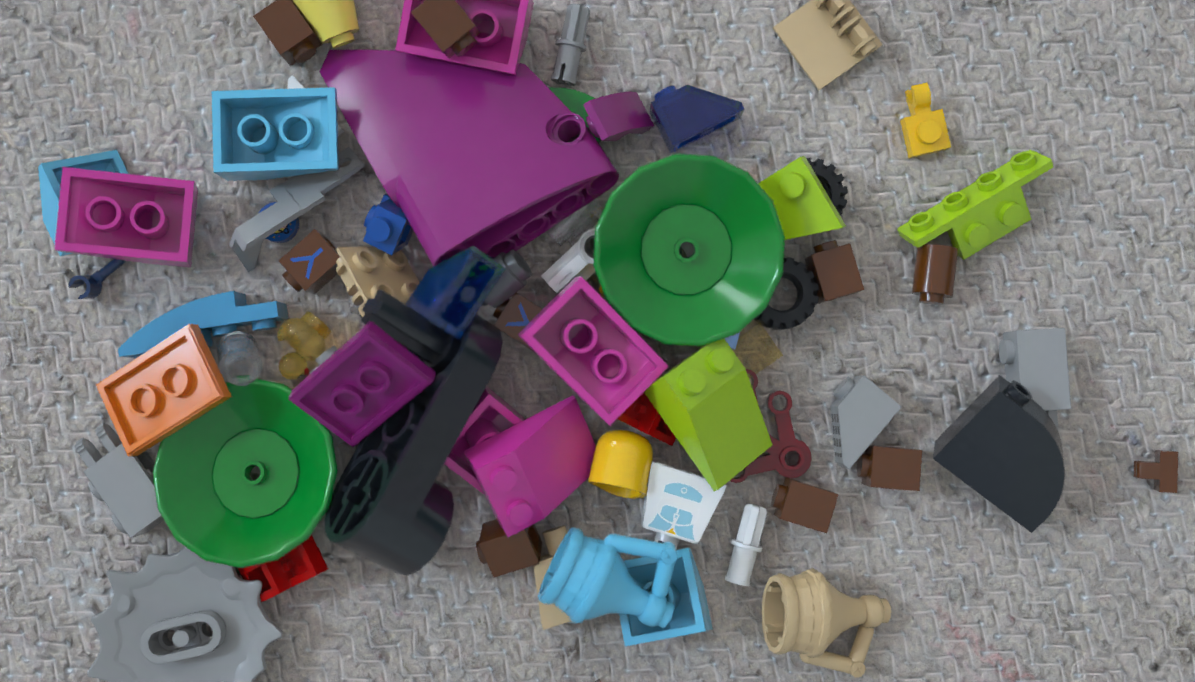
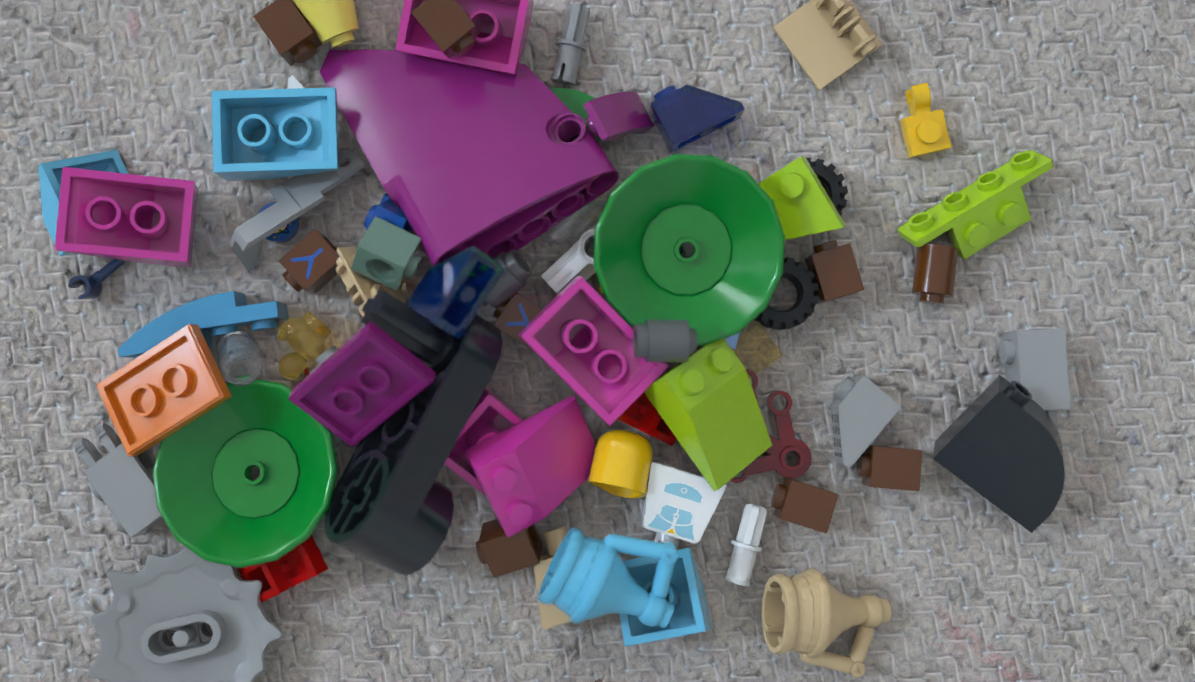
reddish brown tile [1133,450,1178,493] -> none
none -> sand green brick [351,216,422,291]
none -> dark grey brick [633,319,697,362]

